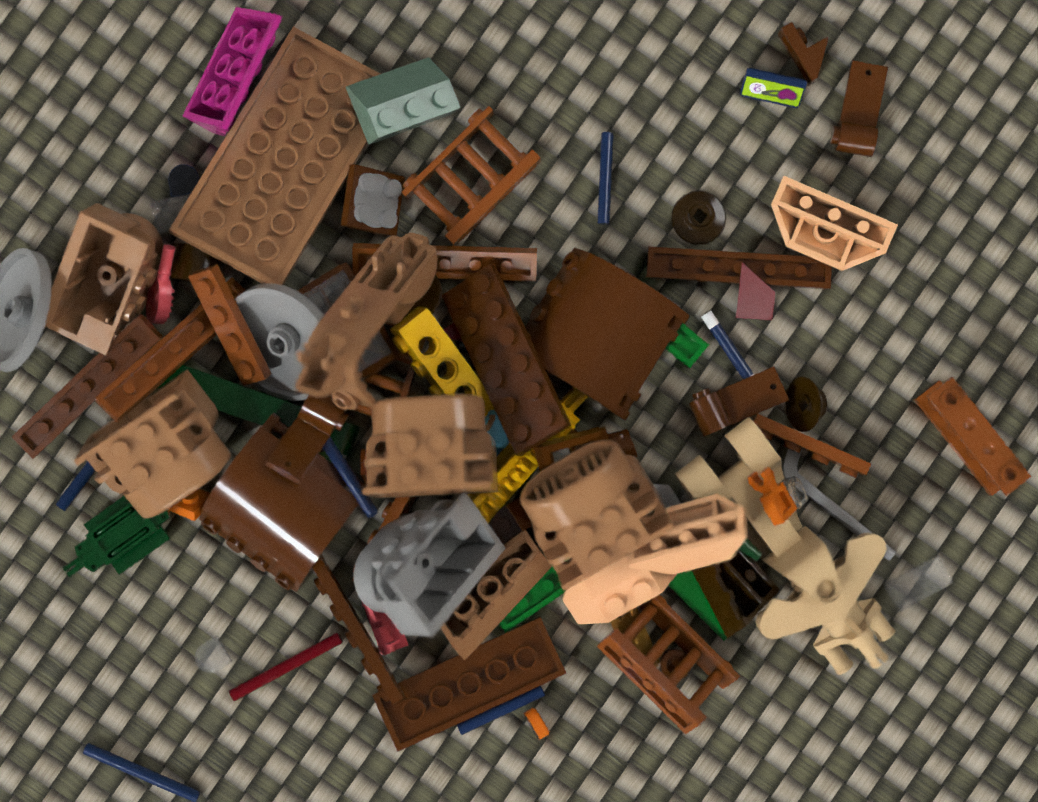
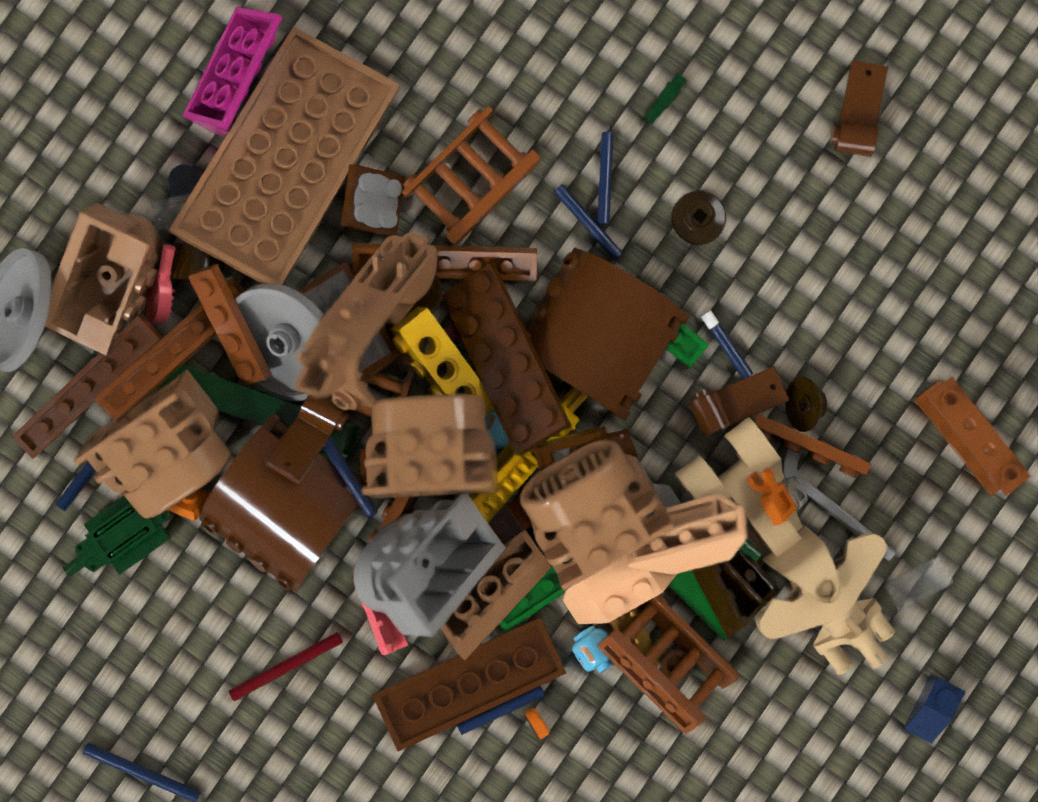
clear tile [195,636,233,673] -> none
reddish brown plate [313,555,406,705] -> none
sand green slope [346,57,461,145] -> none
reddish brown plate [646,246,832,290] -> none
dark red sticker [736,262,776,320] -> none
slope [740,68,807,108] -> none
light nougat wedge [771,176,898,271] -> none
reddish brown slope [778,22,829,86] -> none
none -> dark blue bar [554,184,623,260]
none -> medium azure head [572,625,614,673]
none -> dark green animal [644,73,687,125]
none -> dark blue slope [903,674,966,743]

